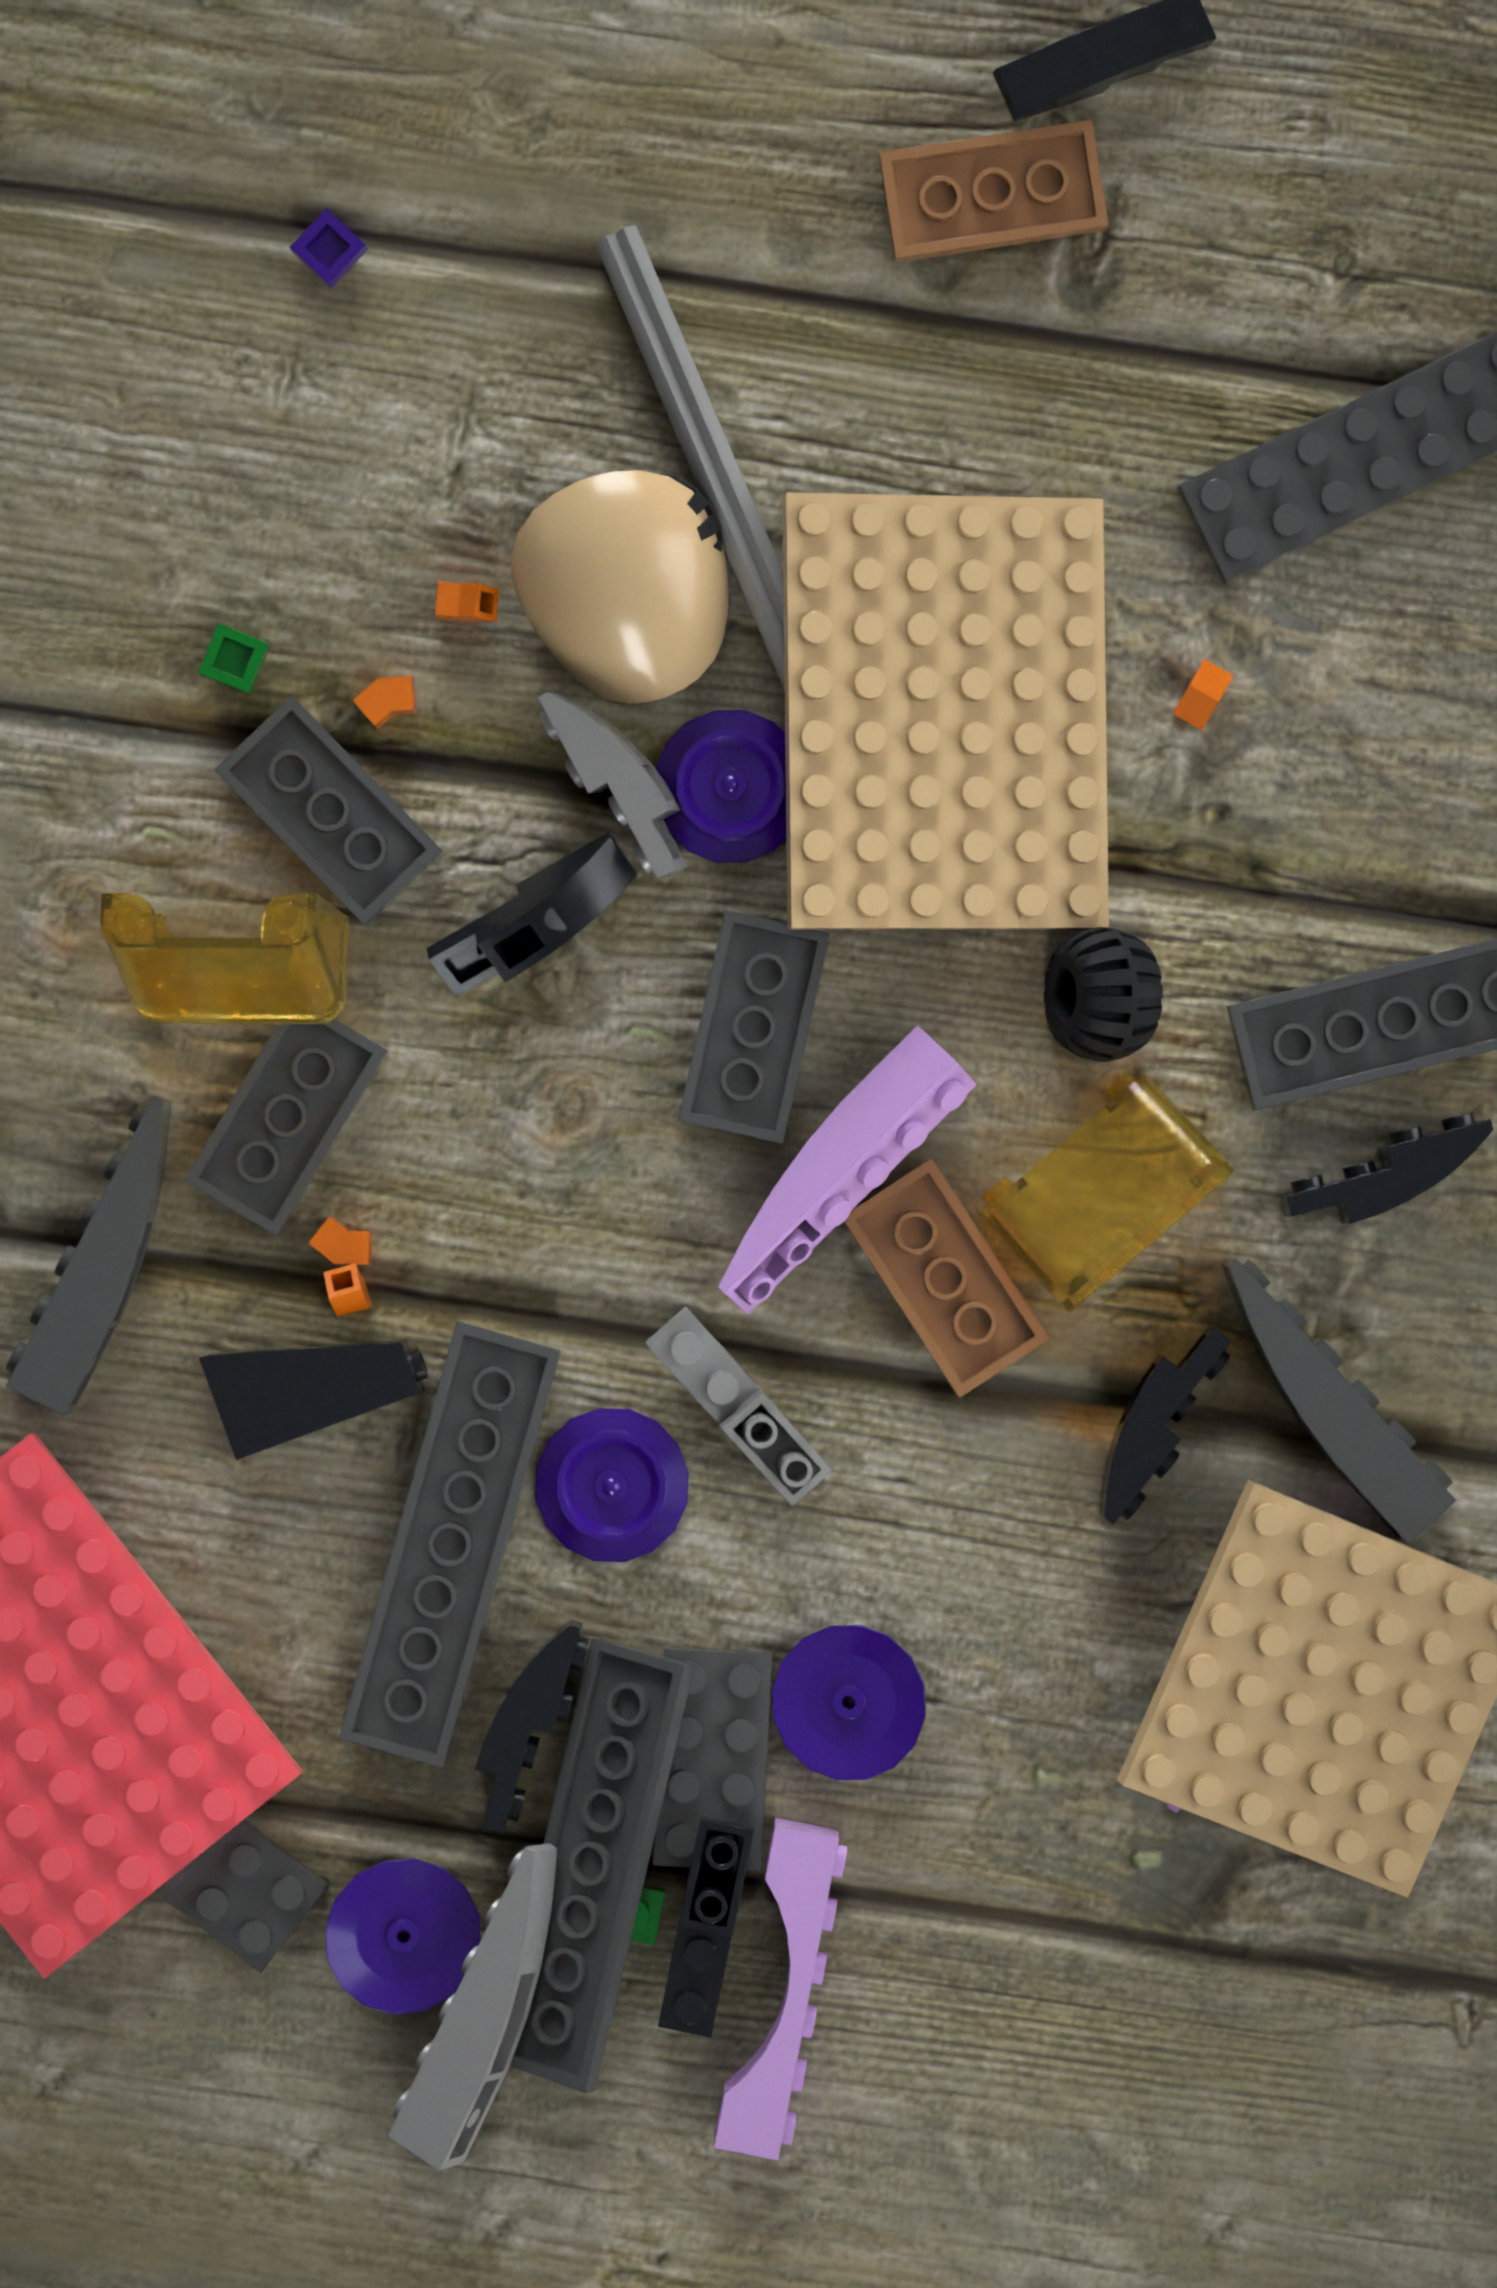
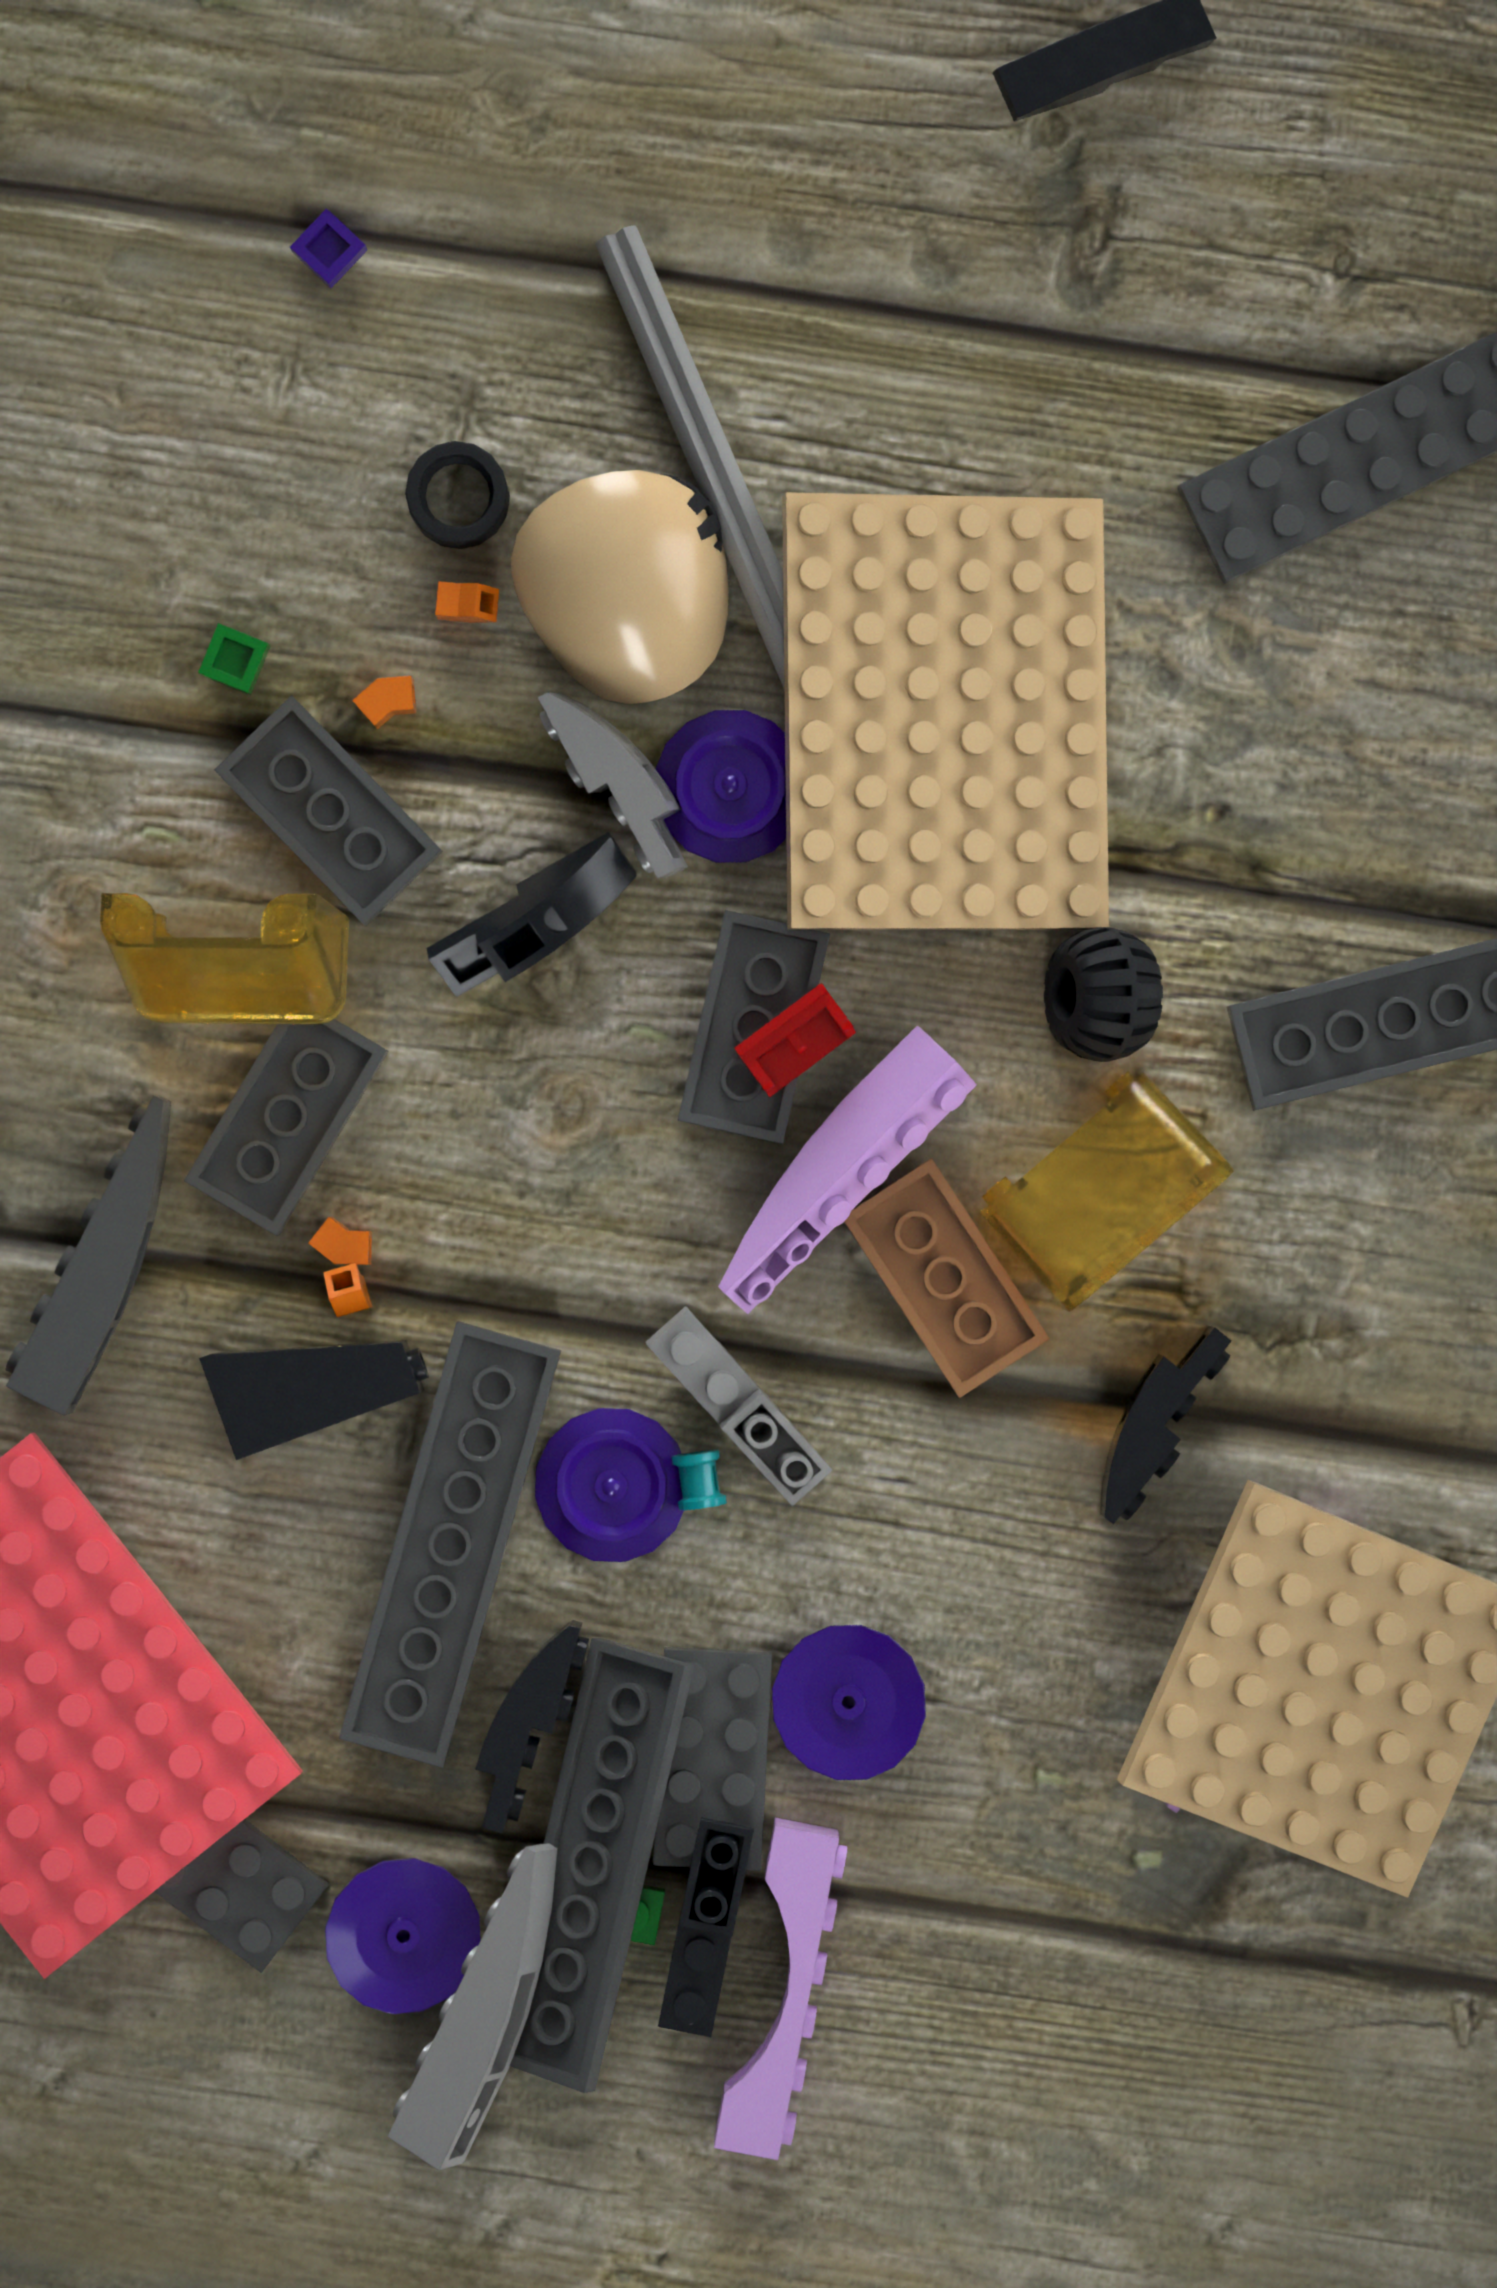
medium nougat plate [879,119,1109,263] -> none
orange piece [1173,659,1234,731] -> none
dark grey slope [1222,1258,1457,1544] -> none
black slope [1279,1112,1494,1224] -> none
none -> black tyre [405,441,510,549]
none -> teal bush [671,1449,727,1510]
none -> red hinge [734,983,856,1098]

